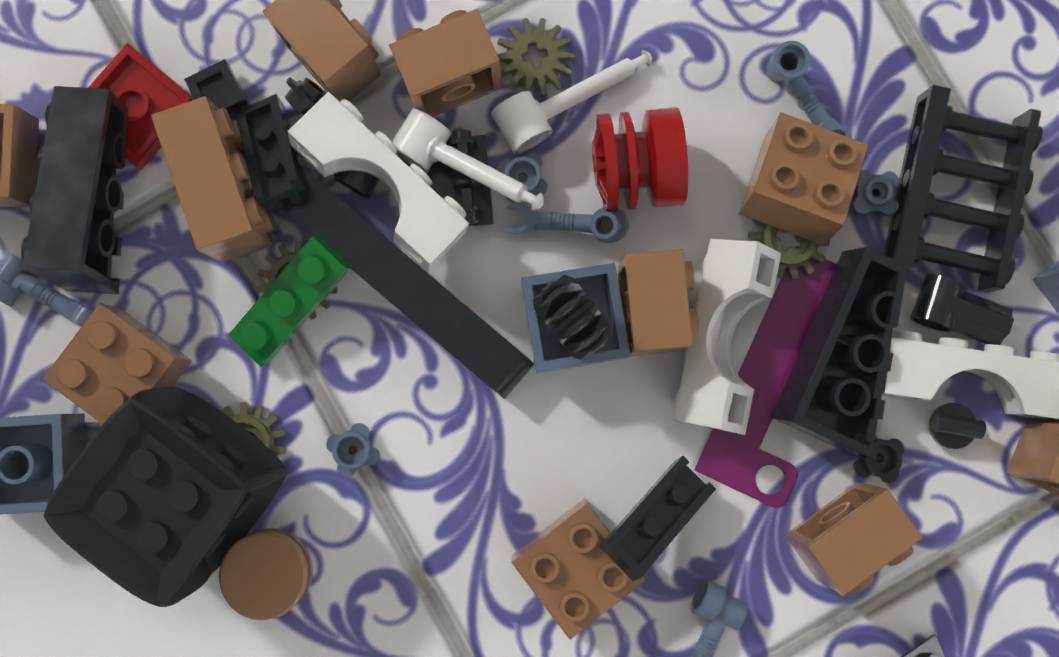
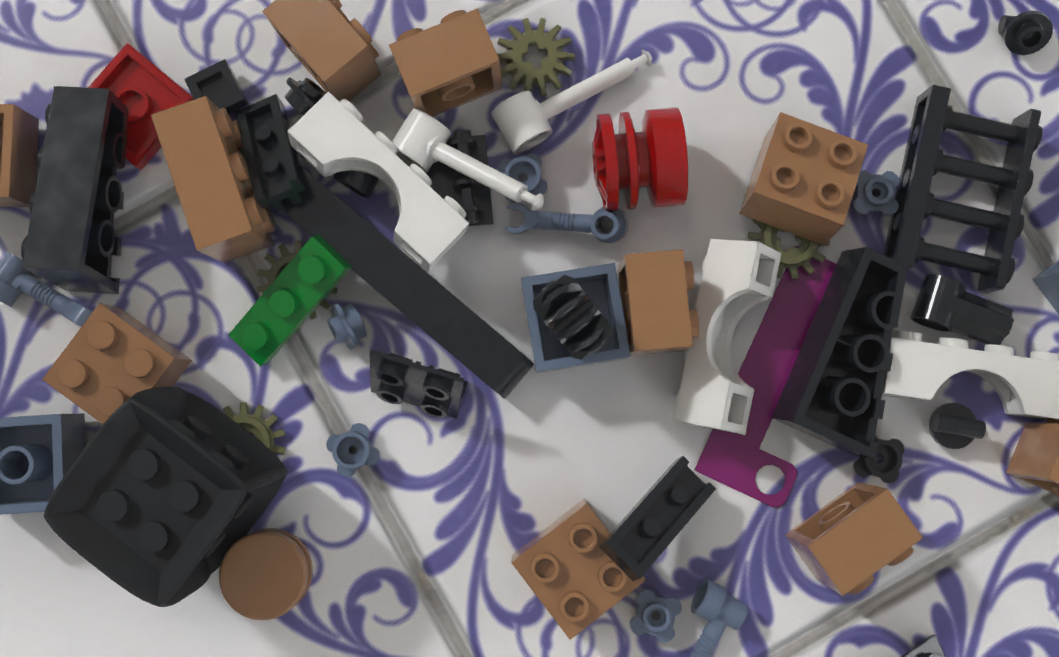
sand blue brick [766,41,852,138] -> none
none -> sand blue plate [327,303,367,350]
none -> black hinge [369,349,468,419]
none -> sand blue plate [630,589,682,643]
none -> black plate [998,11,1053,55]

